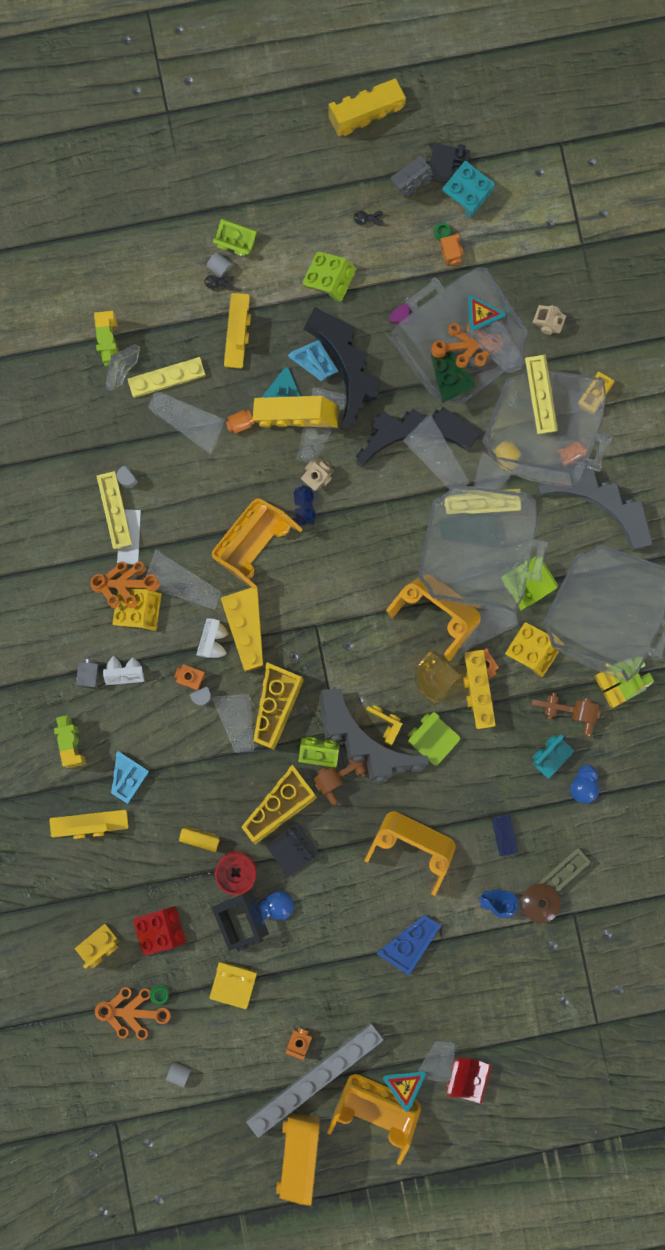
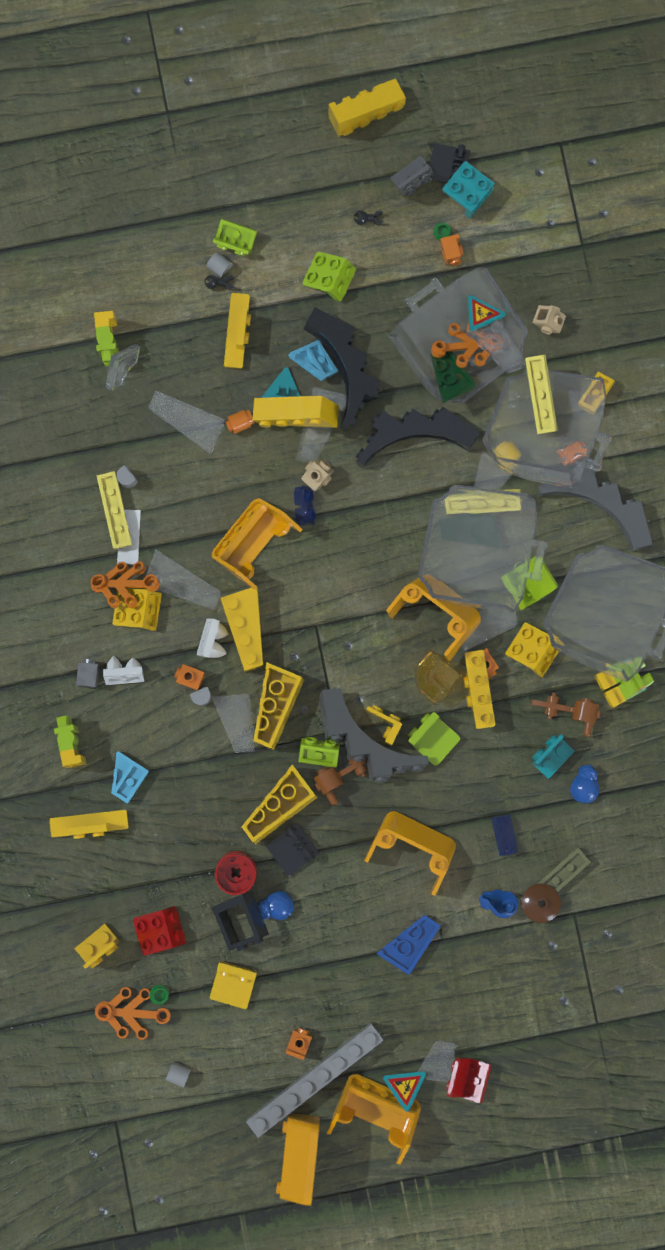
light yellow plate [128,357,205,398] -> none
yellow brick [179,826,221,853] -> none
magenta tile [389,304,410,324] -> none
clear wing [403,414,469,493] -> none

